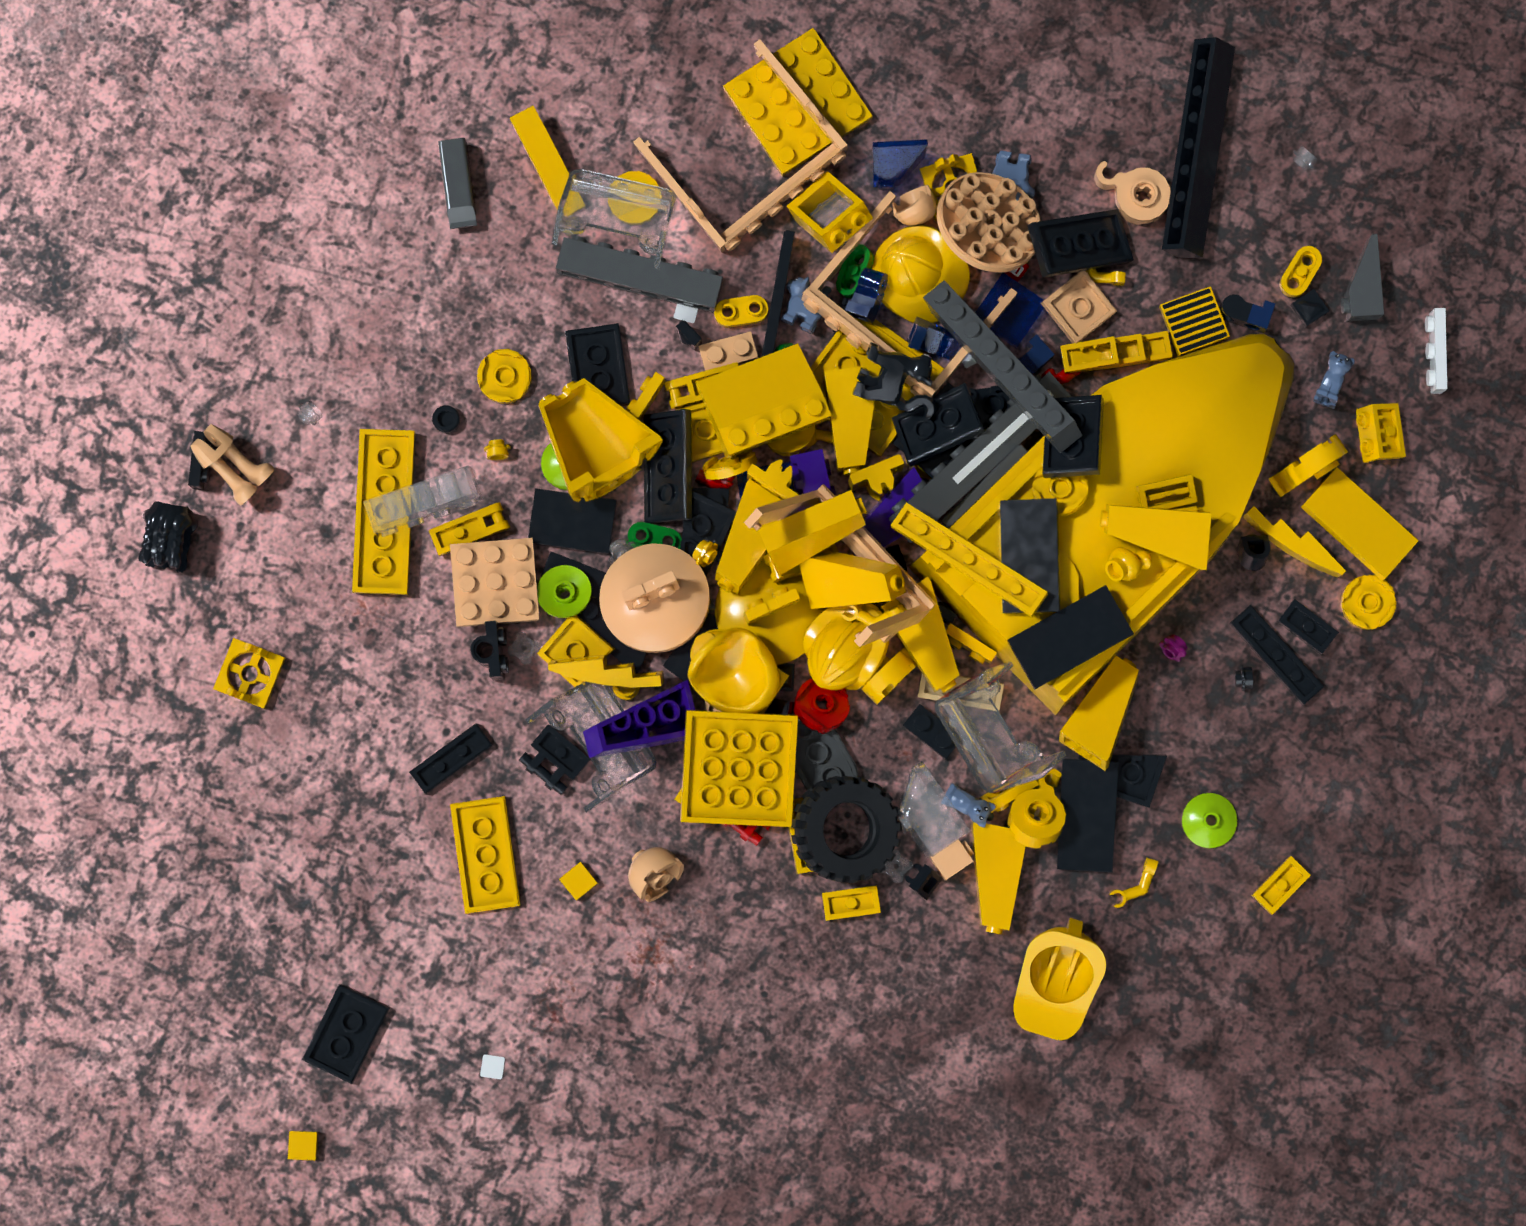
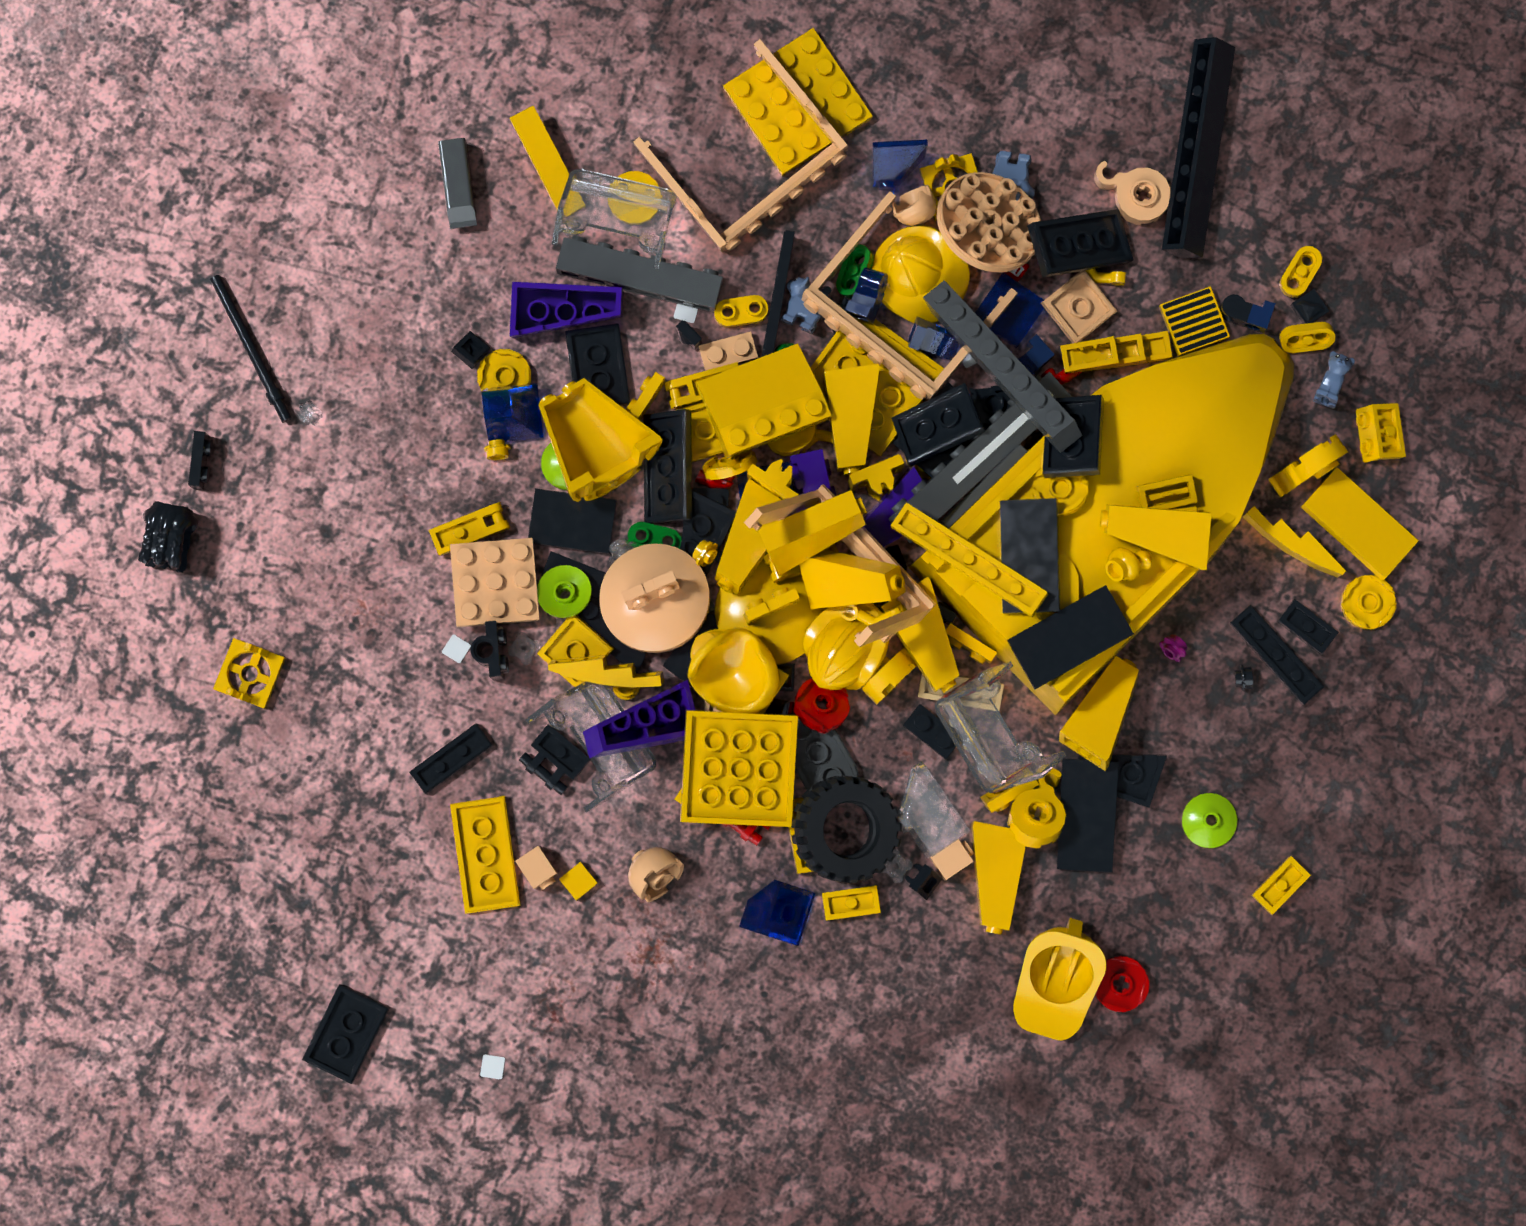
light nougat piece [190,424,275,506] -> none
yellow tile [288,1130,318,1161] -> none
yellow plate [352,429,415,595] -> none
clear wedge [363,466,484,537] -> none
black tile [432,405,460,434] -> none
yellow window [787,171,873,253] -> none
black animal [853,342,936,419] -> none
sand blue animal [941,783,996,827] -> none
yellow arm [1109,857,1158,908] -> none
black plate [1237,534,1271,571] -> none
clear plate [1293,146,1318,170] -> none
dark grey slope [1341,234,1384,322] -> none
white plate [1425,308,1447,394] -> none
none -> black bar [210,275,292,423]
none -> white sticker [442,635,471,663]
none -> black tile [451,331,491,369]
none -> clear blue slope [481,383,544,442]
none -> dark purple wedge [510,282,624,338]
none -> light nougat brick [515,846,558,890]
none -> clear blue slope [739,880,815,946]
none -> red plate [1095,956,1149,1012]
none -> yellow plate [1279,322,1336,353]

